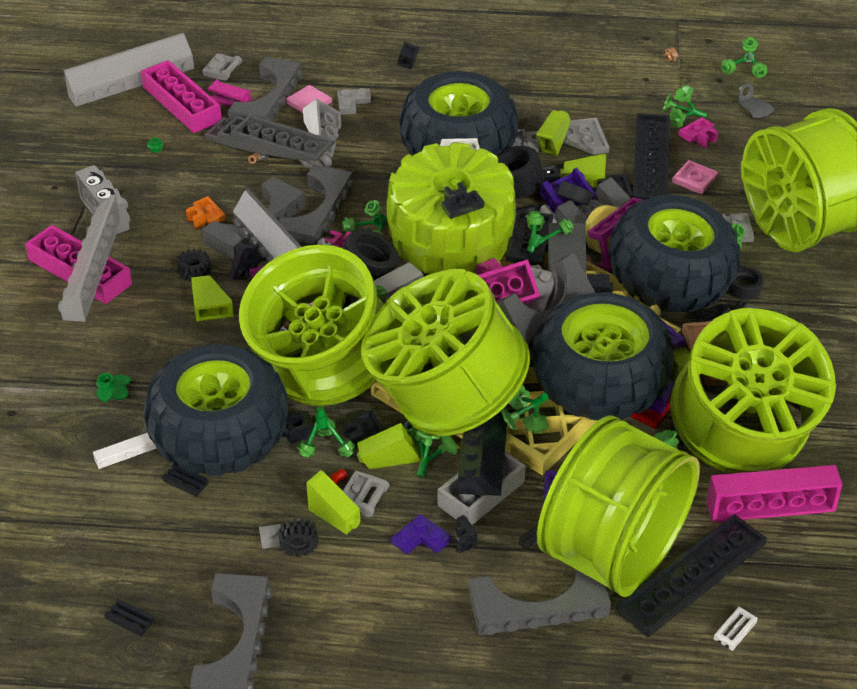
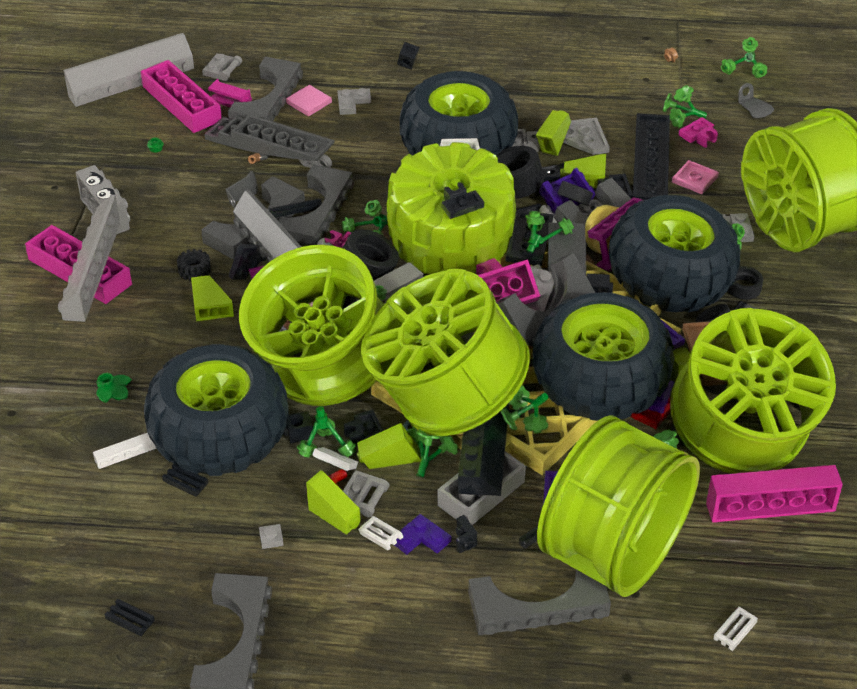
orange plate [186,196,226,229] -> none
black tyre [279,518,319,557] -> none
light grey wedge [303,98,341,158] -> none
black plate [616,514,767,638] -> none
none -> dark grey piece [225,171,258,209]
none -> black axle [267,199,322,218]
none -> white tile [313,447,358,471]
none -> white tile [358,516,403,550]

